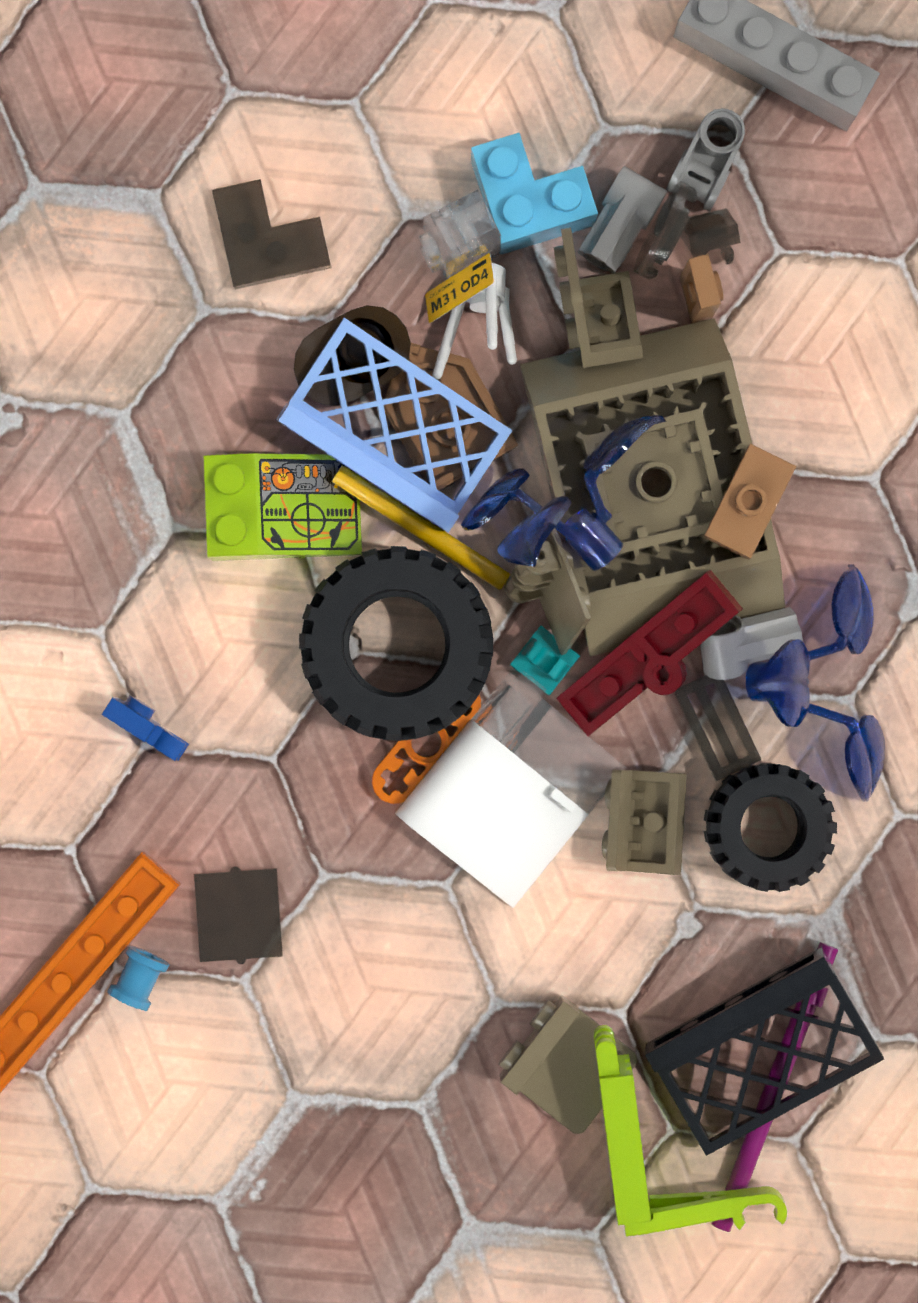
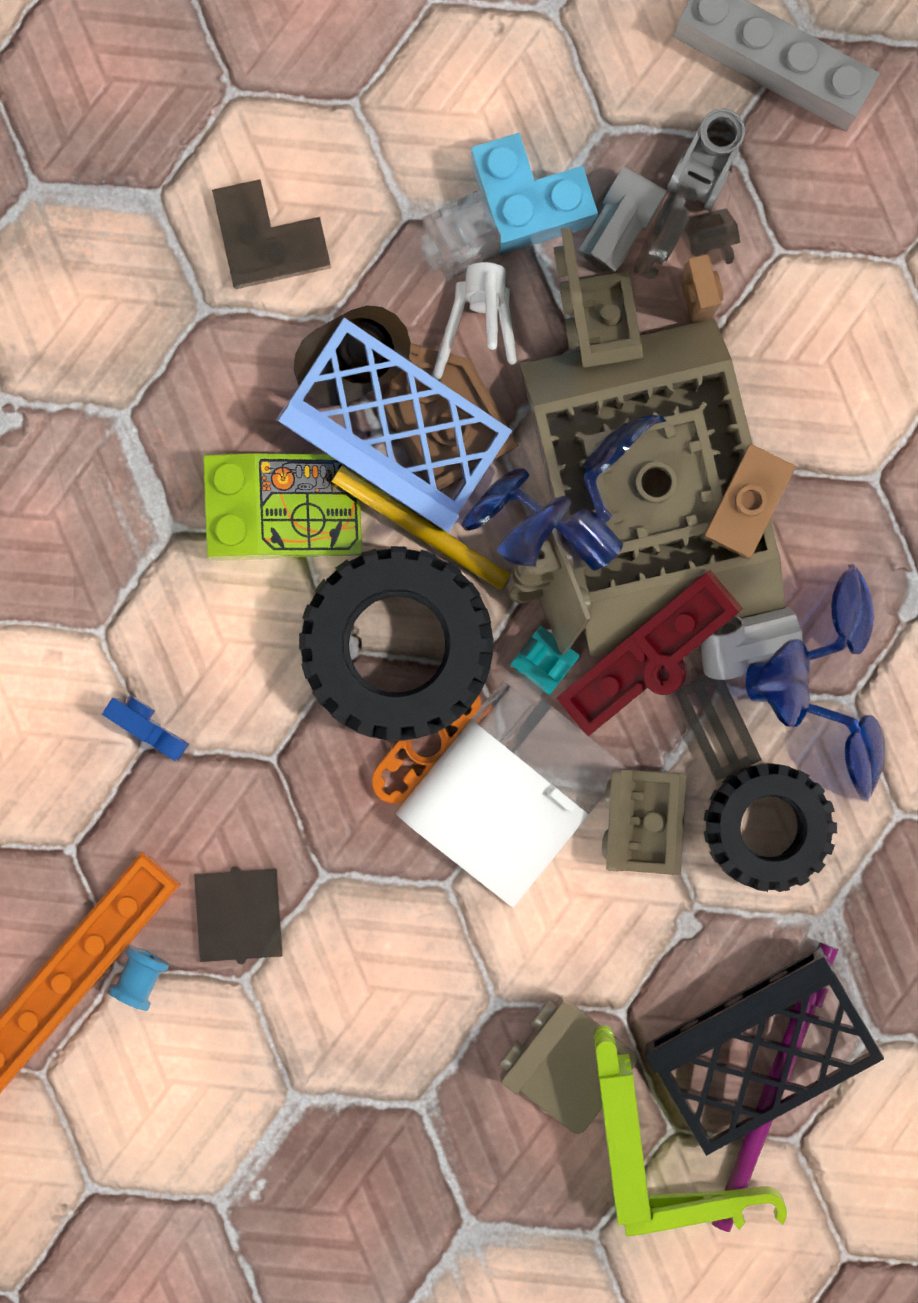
yellow sticker [425,253,494,323] -> none

